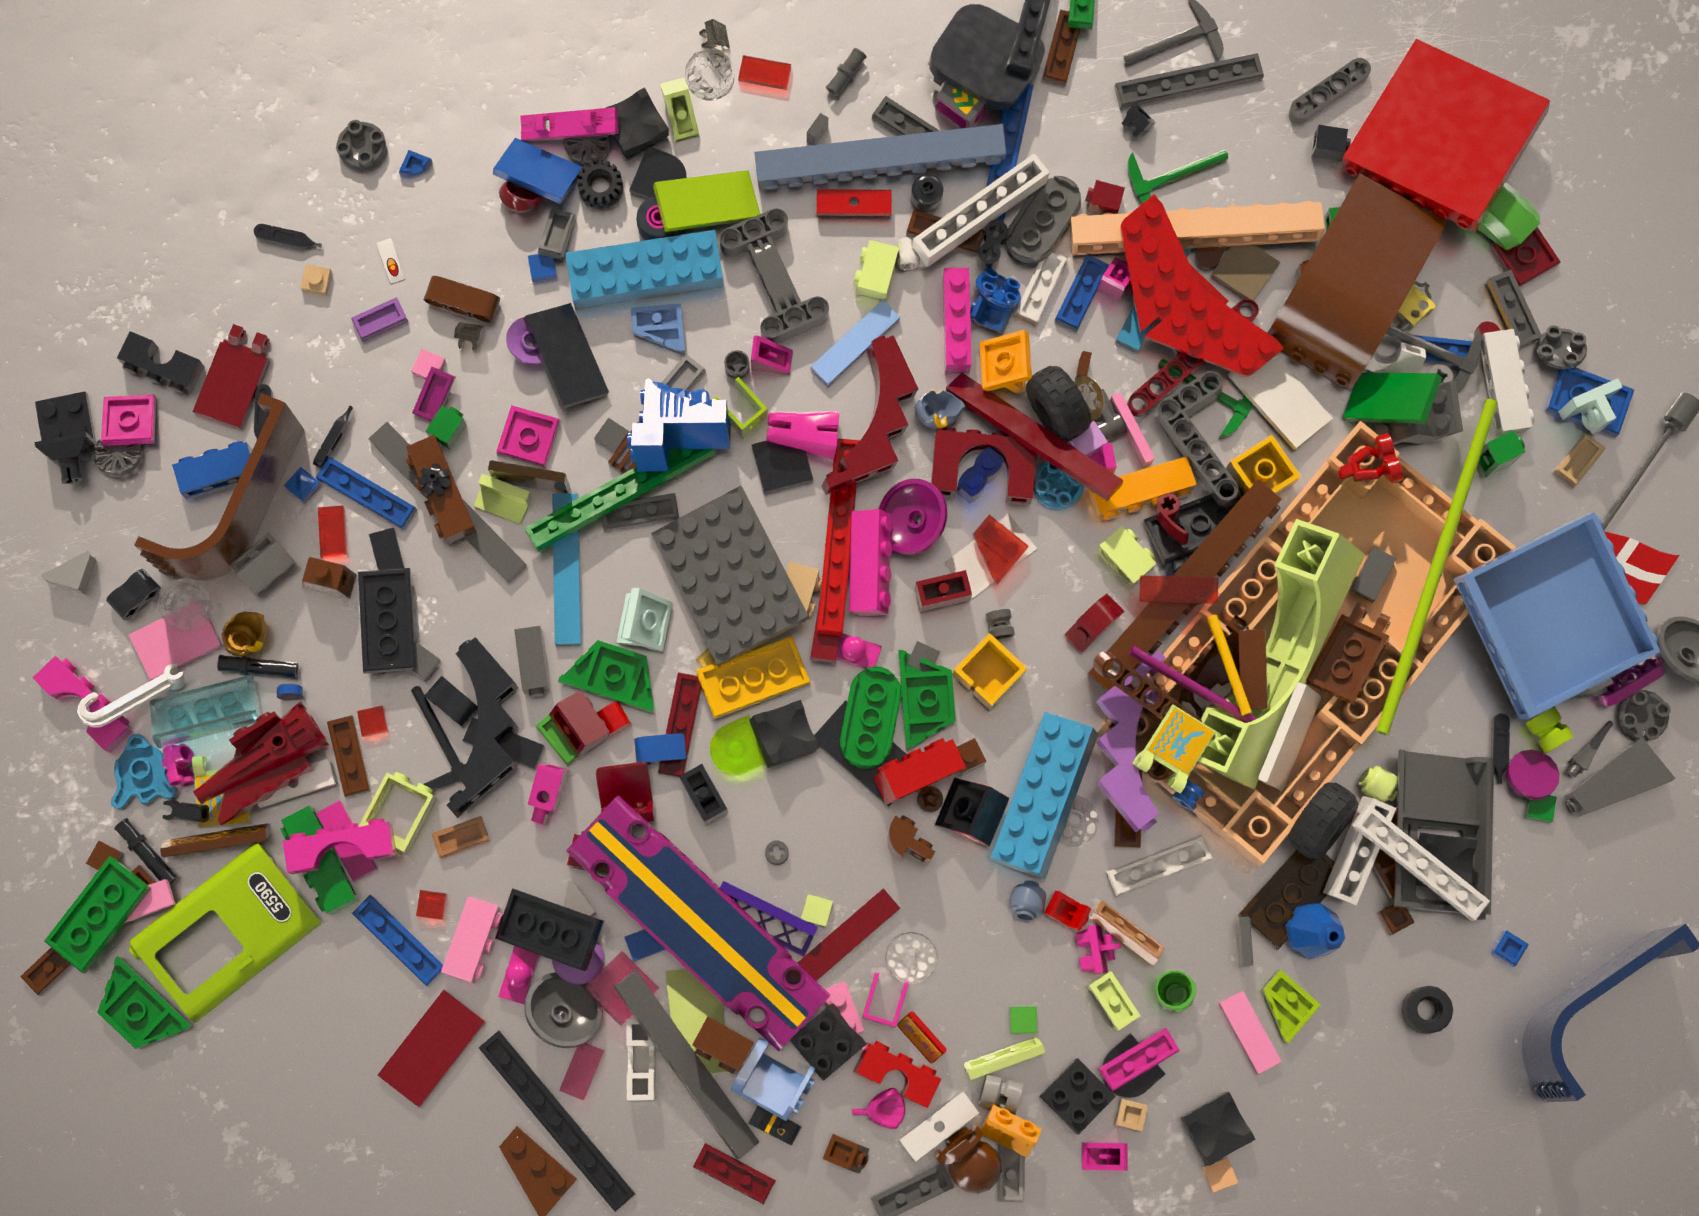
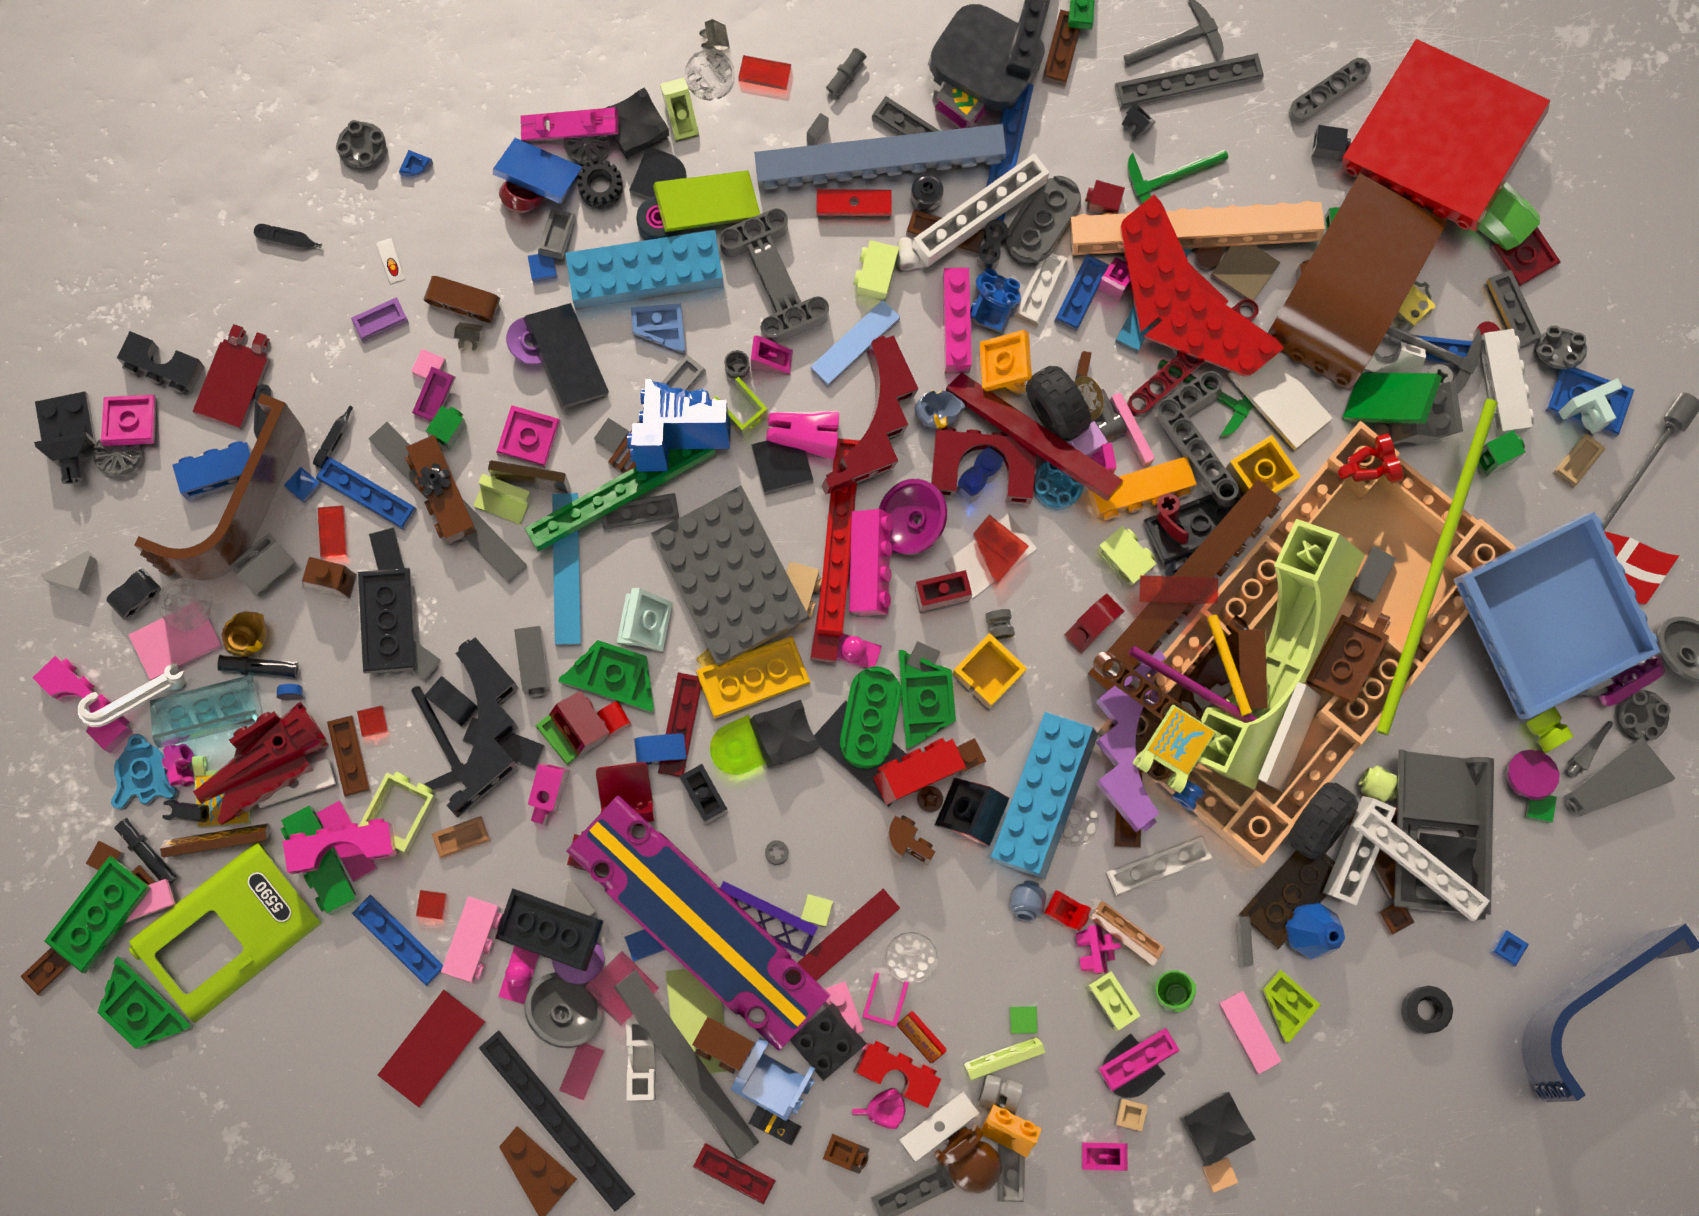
tan plate [301,264,332,295] -> none
black brick [1039,1058,1116,1135] -> none
black piece [1491,713,1510,784] -> none

